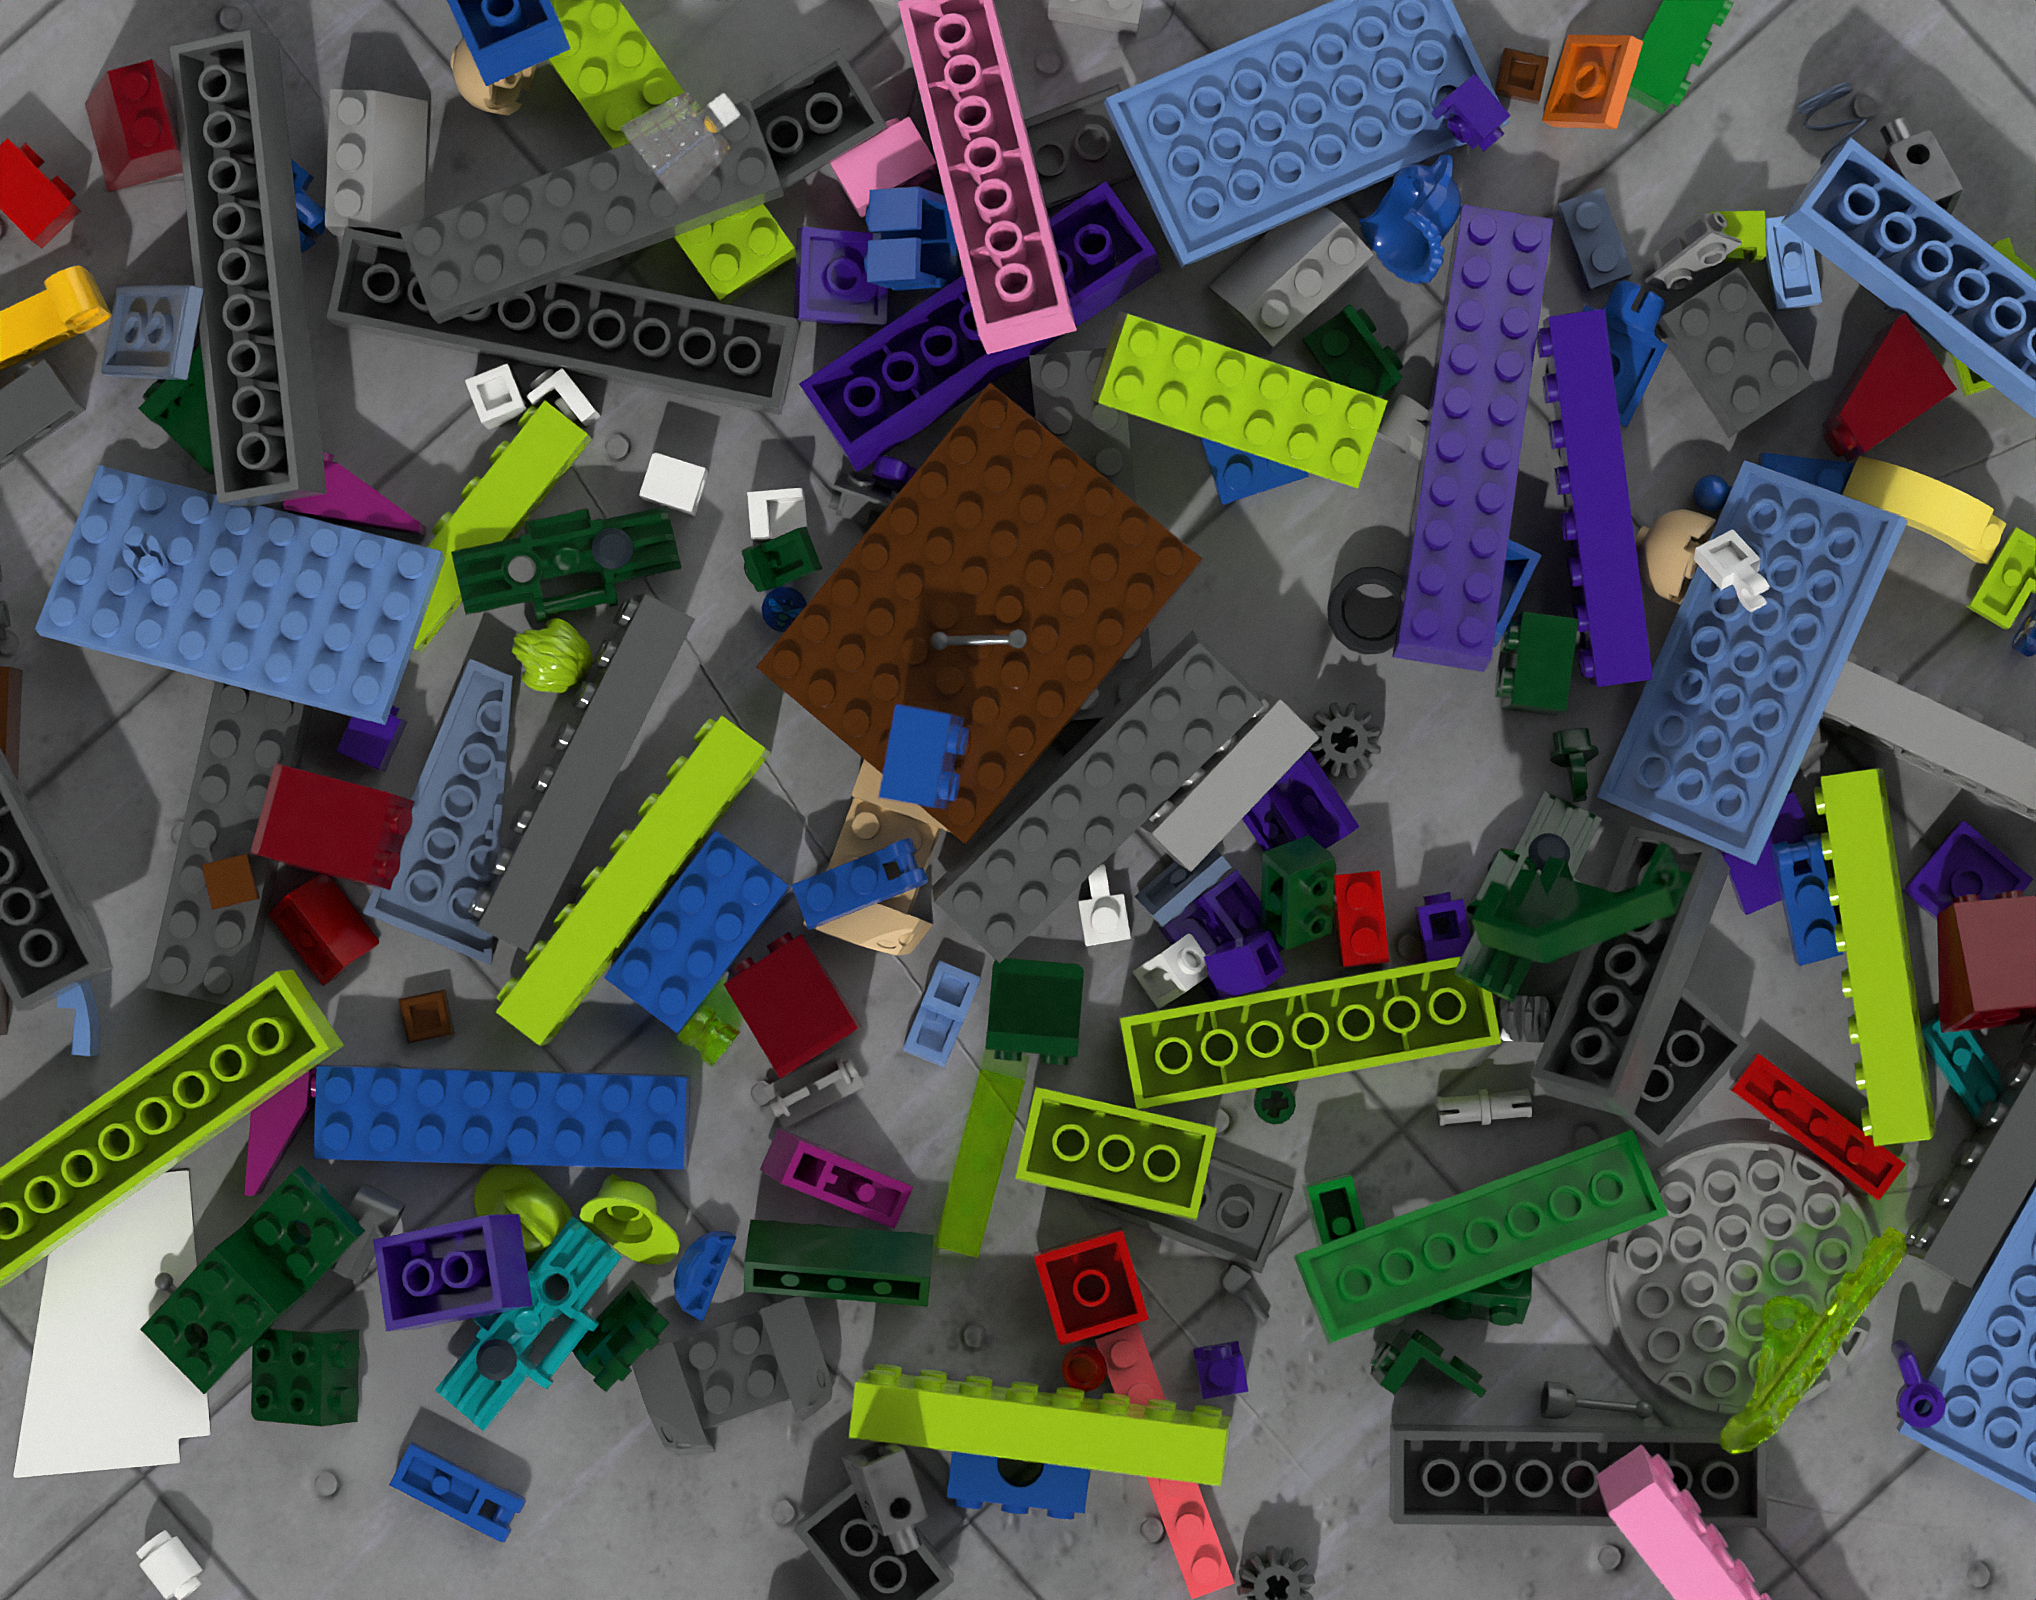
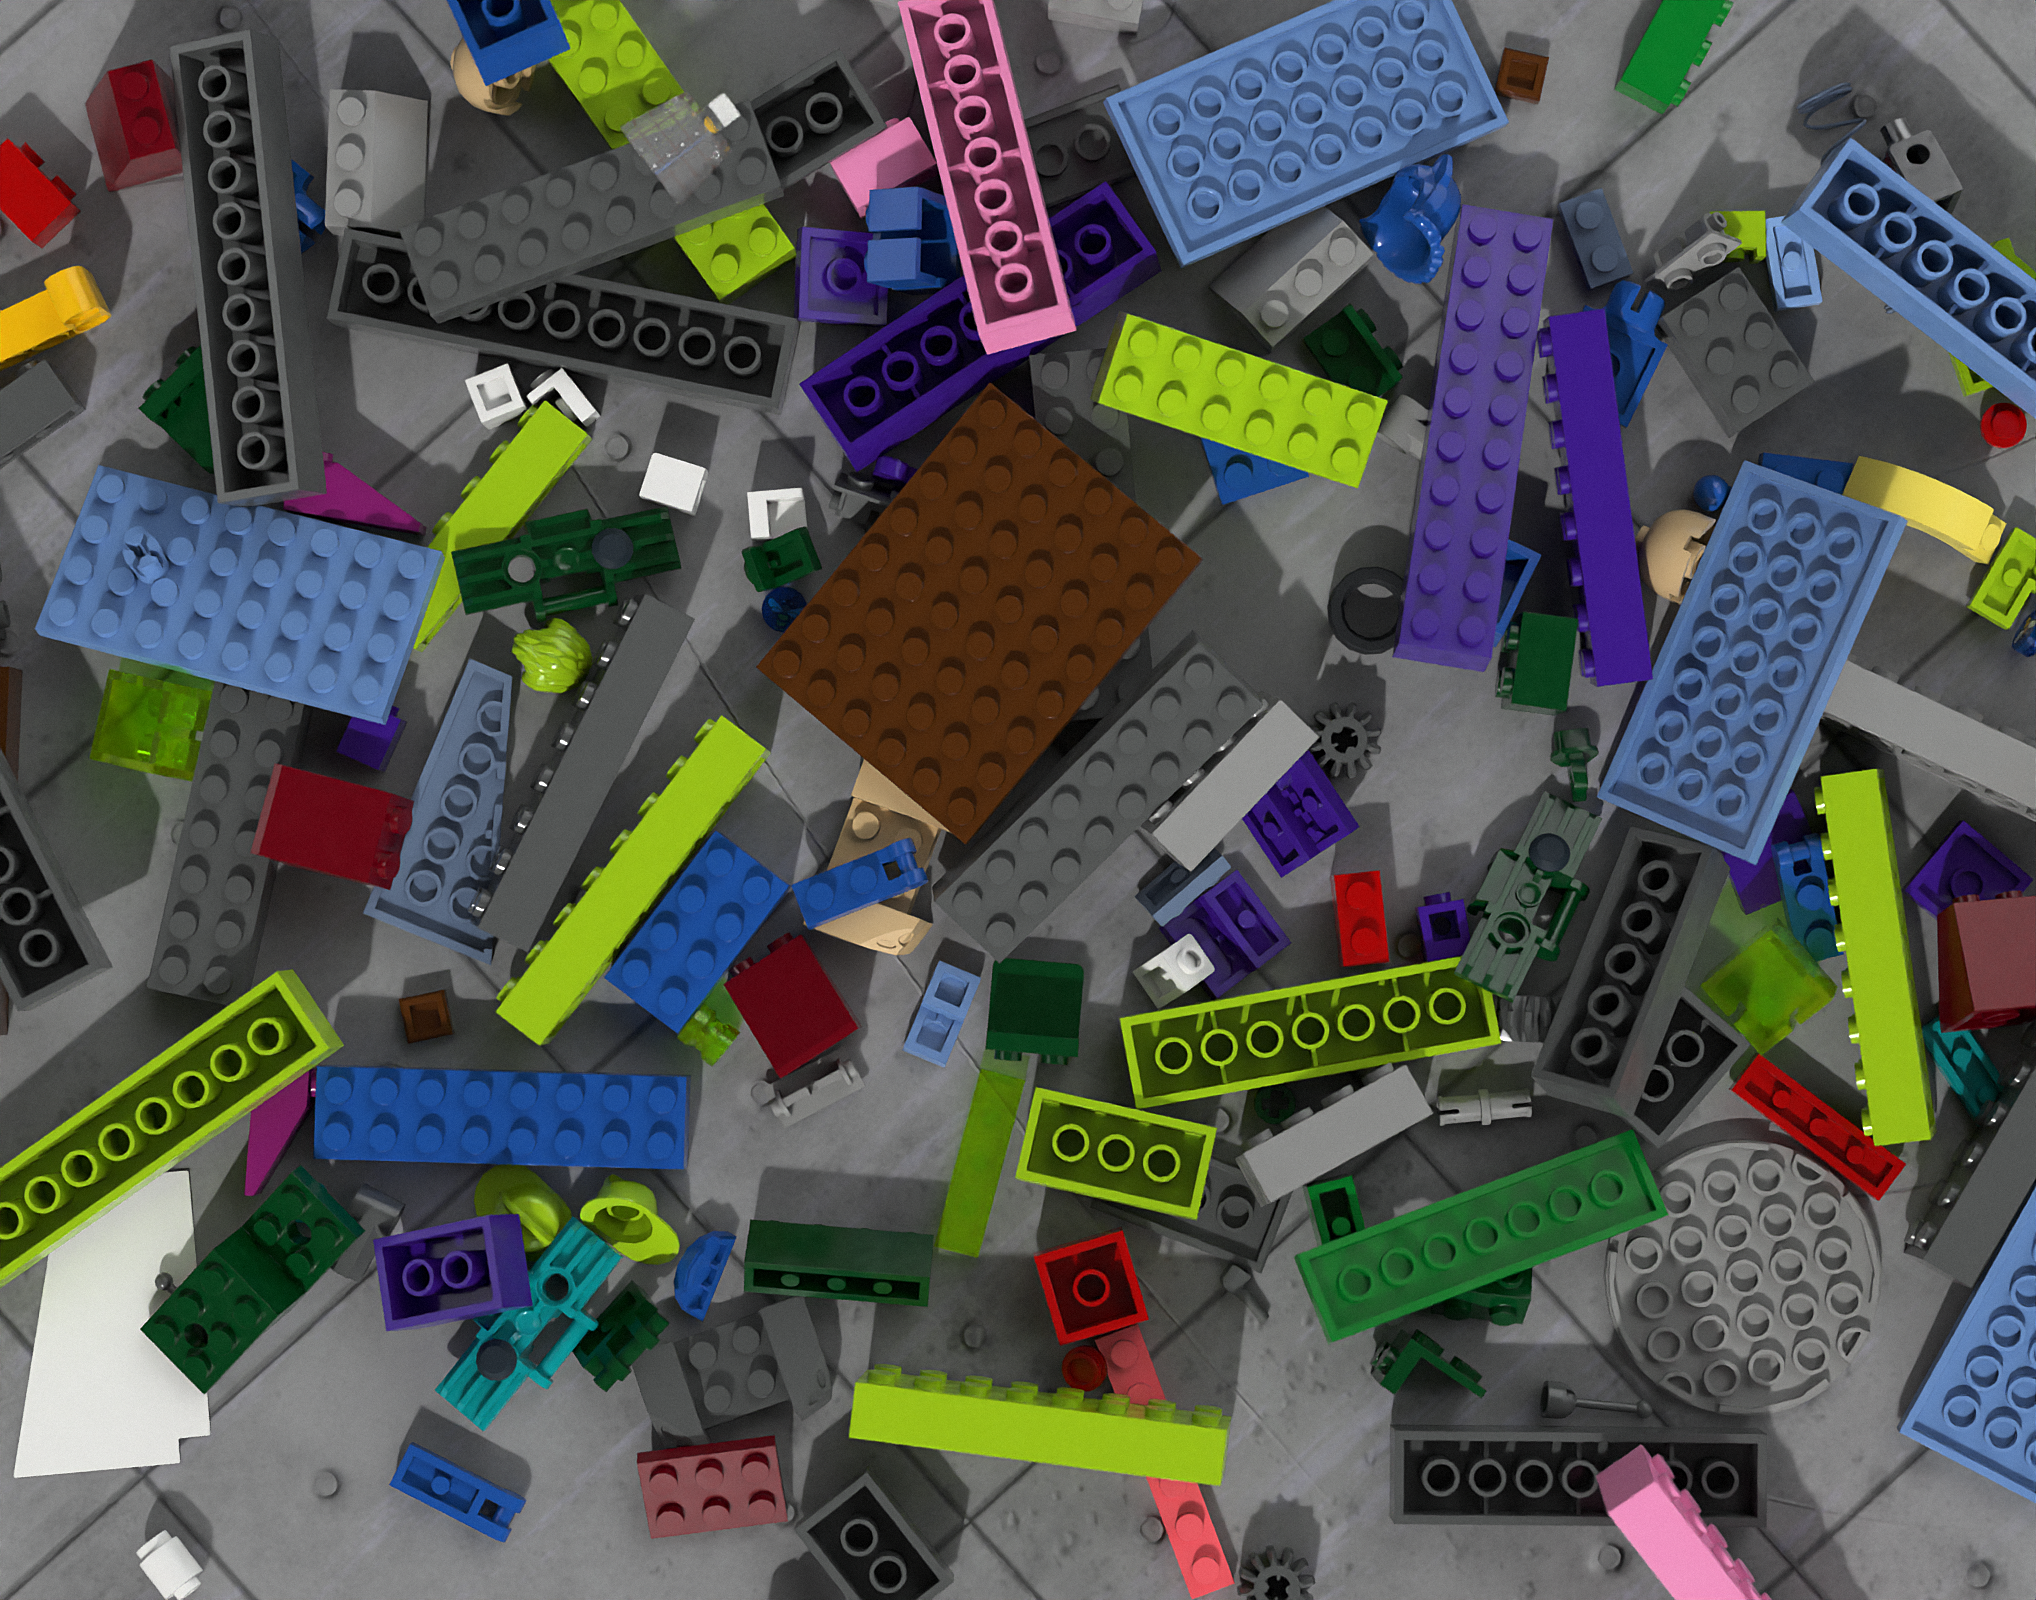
medium blue slope [57,980,100,1056] -> none
sand blue tile [101,285,203,380] -> none
reddish brown tile [202,854,260,910] -> none
dark green bracket [251,1328,360,1427] -> none
red panel [268,874,379,987] -> none
magenta slope [760,1128,913,1229] -> none
flat silver torso [842,1442,927,1555] -> none
blue piece [879,704,969,809] -> none
dark grey hinge [930,630,1028,650] -> none
blue arch [947,1451,1090,1519] -> none
white plate [1078,864,1131,946] -> none
dark purple brick [1193,1341,1249,1399] -> none
dark purple brick [1204,930,1286,1000] -> none
dark green brick [1260,835,1336,950] -> none
dark purple brick [1431,74,1511,152] -> none
dark green panel [1471,841,1695,963] -> none
orange plate [1542,35,1643,129] -> none
white plate [1694,530,1769,612] -> none
clear neon green piece [1720,1225,1907,1455] -> none
dark red slope [1822,313,1957,462] -> none
dark purple plate [1891,1340,1946,1428] -> none
none -> clear neon green piece [89,669,212,782]
none -> dark red plate [637,1435,788,1539]
none -> light grey brick [1235,1062,1433,1207]
none -> clear neon green piece [1700,917,1838,1056]
none -> red plate [1980,402,2027,449]

